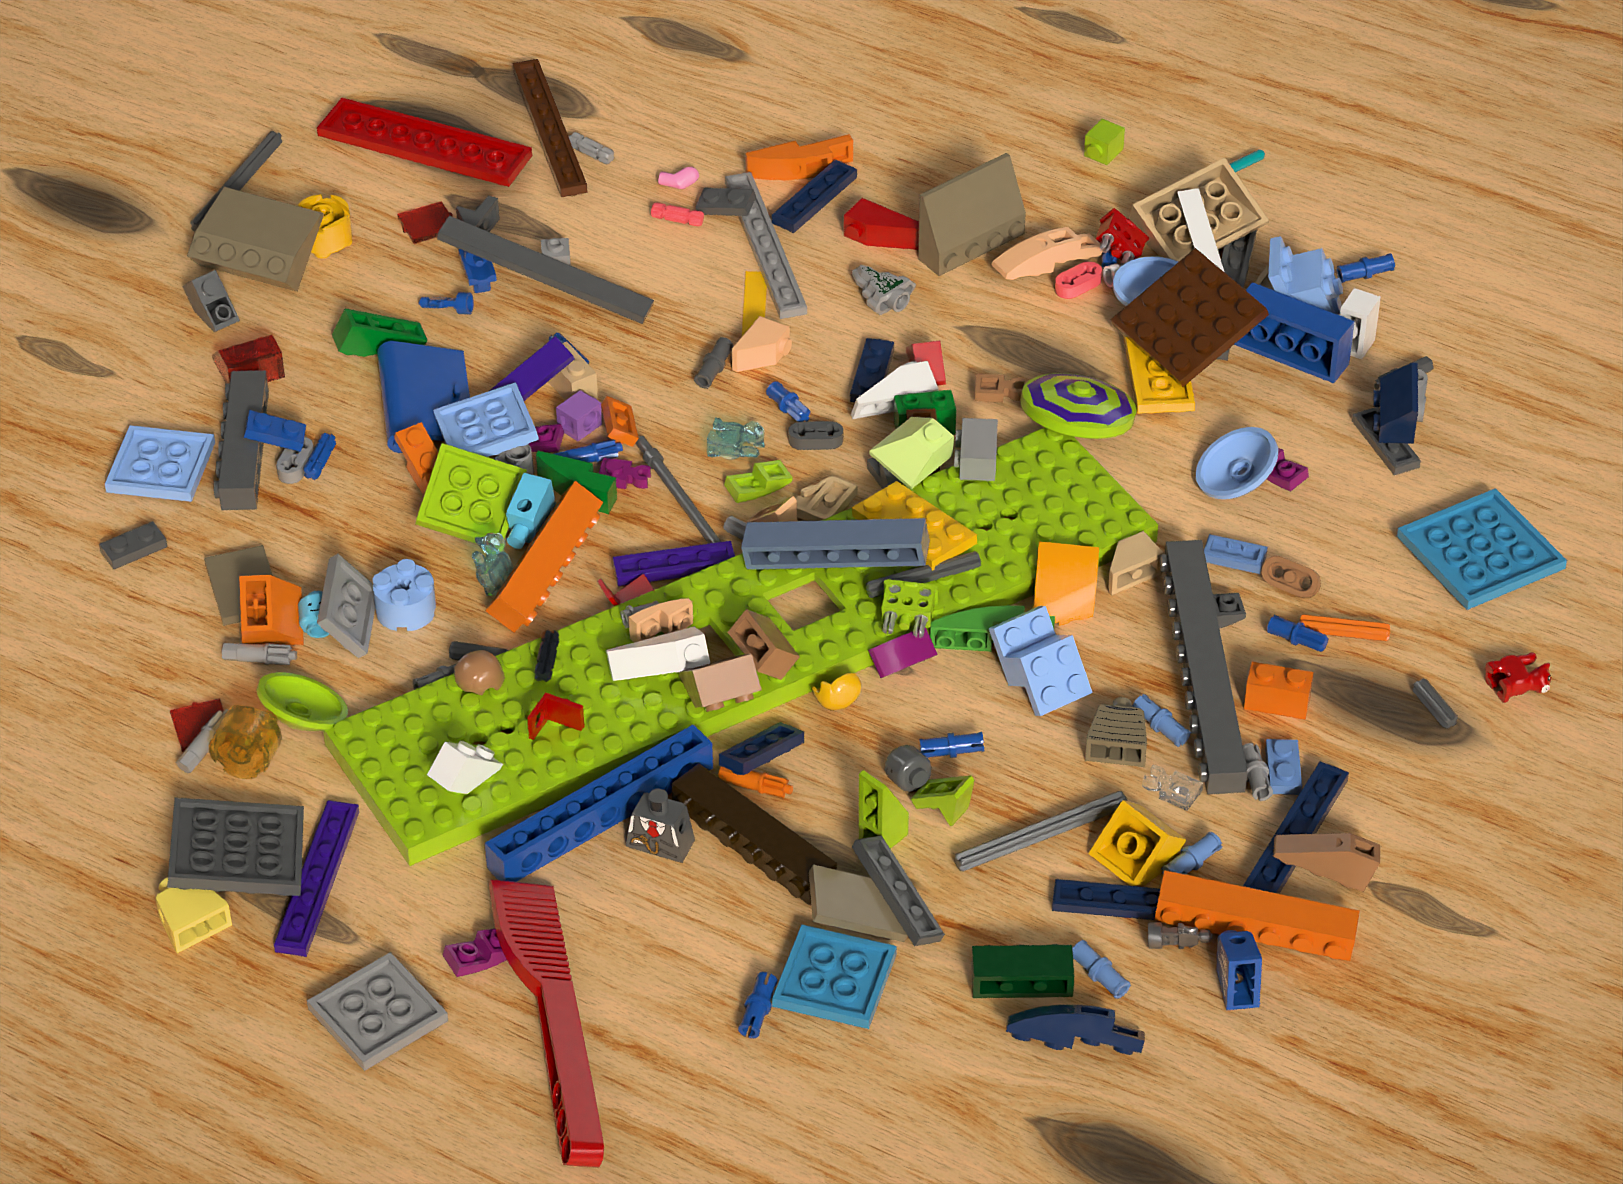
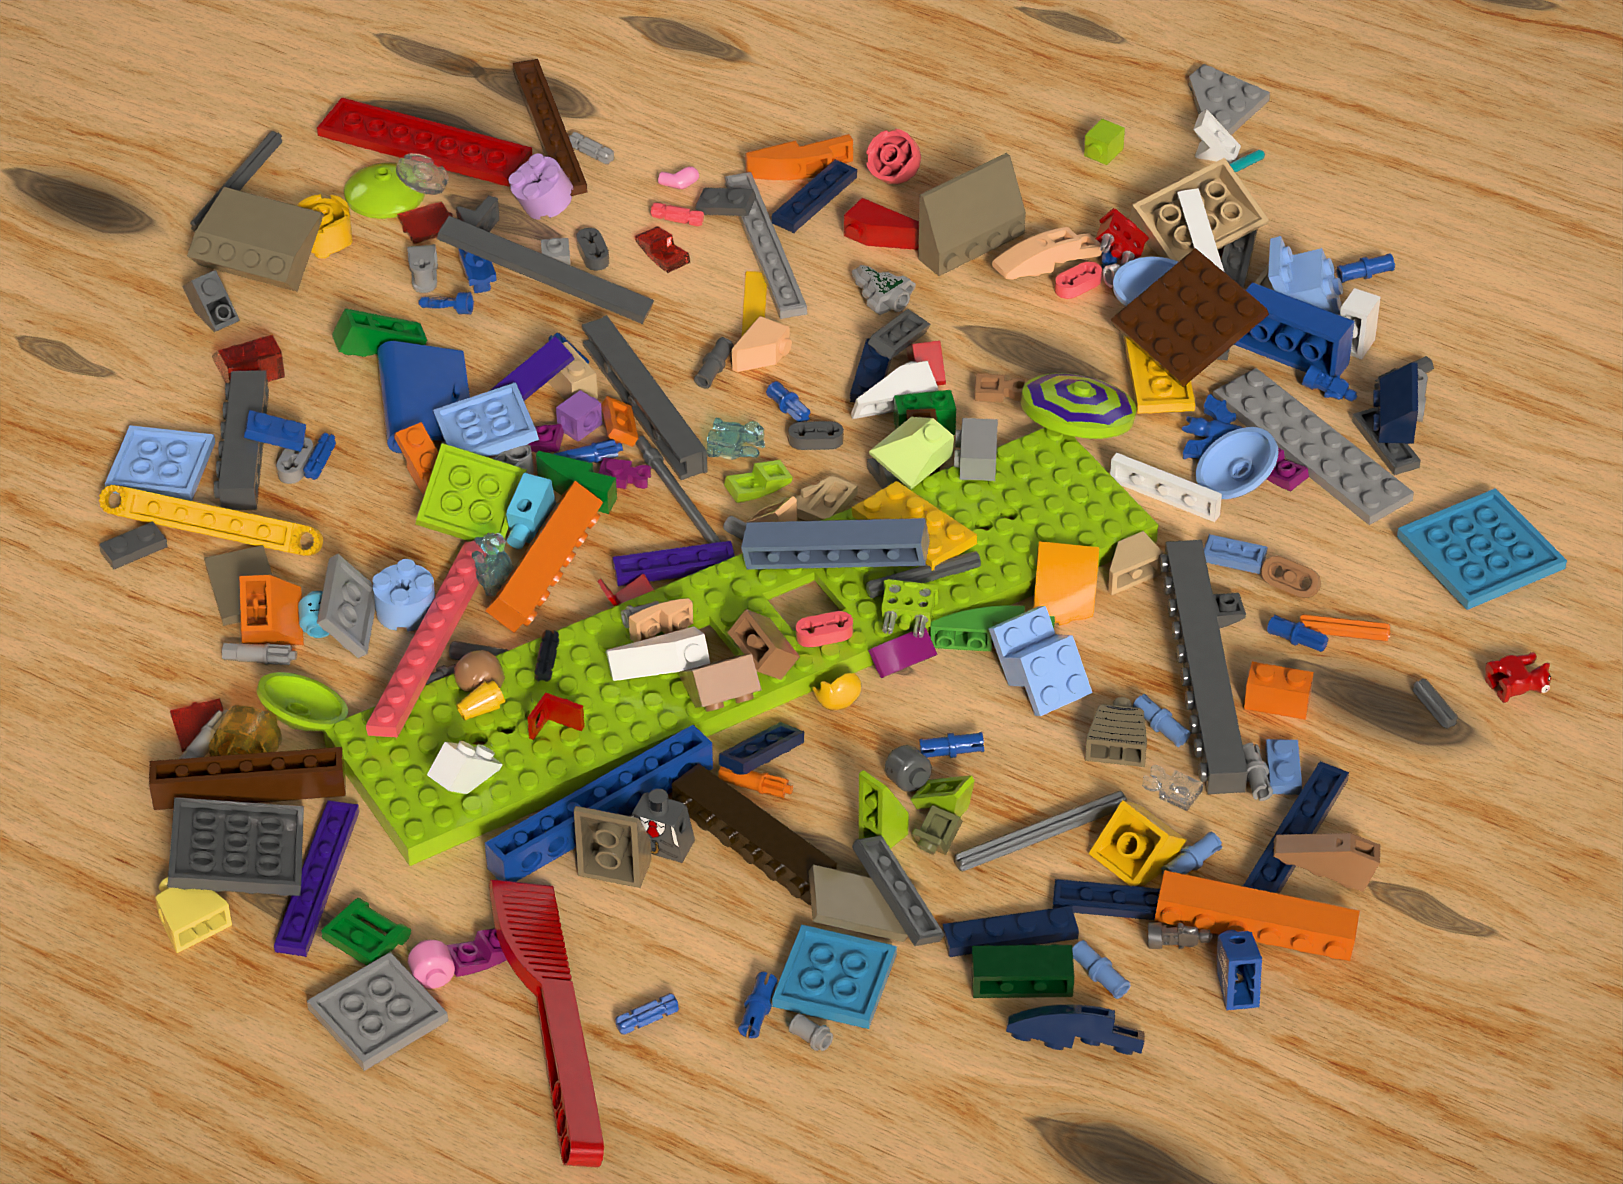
none -> yellow plate [99,485,323,556]
none -> reddish brown brick [149,747,346,810]
none -> green plate [321,898,411,966]
none -> lime dish [344,163,425,219]
none -> coral plate [366,541,495,738]
none -> clear tile [396,153,449,195]
none -> light grey piece [407,244,438,293]
none -> bright pink head [408,940,455,989]
none -> yellow cone [456,680,505,721]
none -> lavender brick [509,153,573,219]
none -> dark tan slope [574,806,651,888]
none -> dark grey beam [577,228,609,271]
none -> dark grey tile [582,315,708,480]
none -> axle [615,993,679,1035]
none -> clear red slope [635,226,691,273]
none -> light grey pin [789,1014,833,1051]
none -> coral beam [796,611,853,647]
none -> coral cylinder [866,129,921,185]
none -> dark grey plate [868,309,931,359]
none -> olive bracket [912,805,963,855]
none -> dark blue plate [943,906,1079,957]
none -> white plate [1110,453,1222,522]
none -> blue animal [1182,394,1243,460]
none -> light grey plate [1189,64,1270,135]
none -> white slope [1193,109,1241,164]
none -> light grey plate [1213,368,1414,525]
none -> blue piece [1302,365,1357,402]

